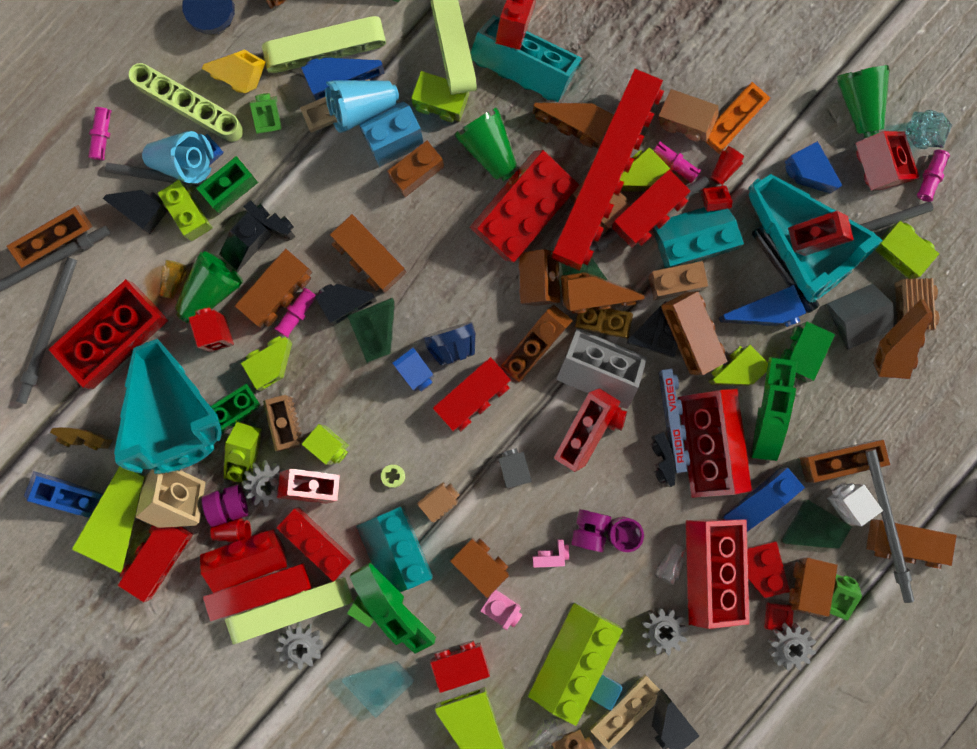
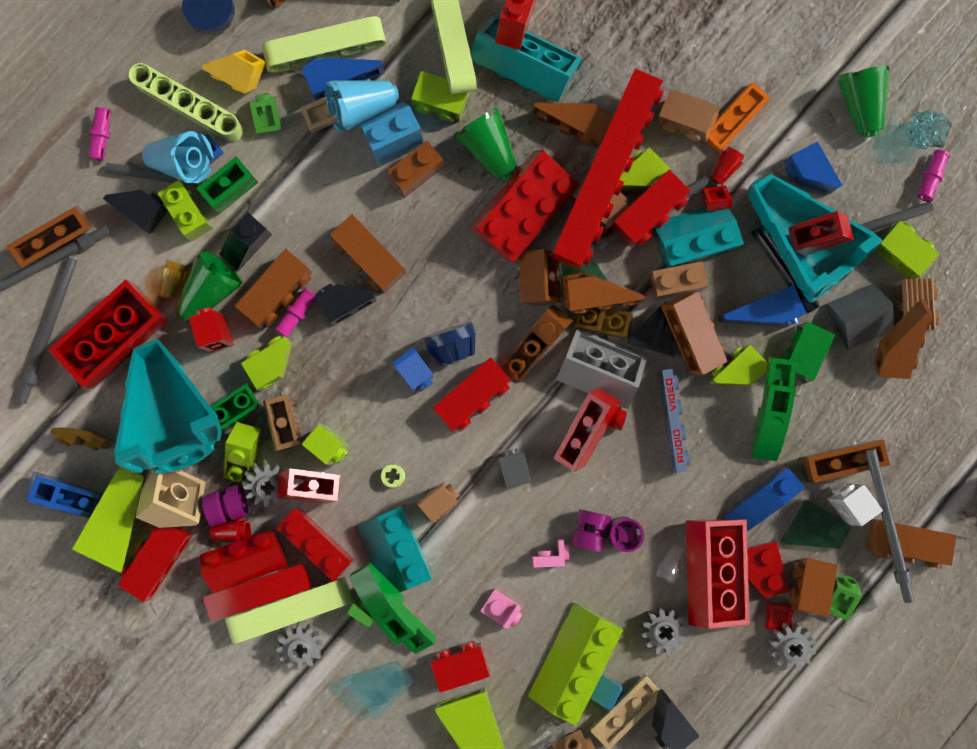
black slope [243,200,296,240] -> none
clear green wing [348,297,395,364] -> none
dark orange brick [450,537,509,598] -> none
black slope [650,432,676,487] -> none
dark pink pin [653,141,701,183] -> none
red slope [678,389,752,498] -> none
slope [856,131,920,191] -> none

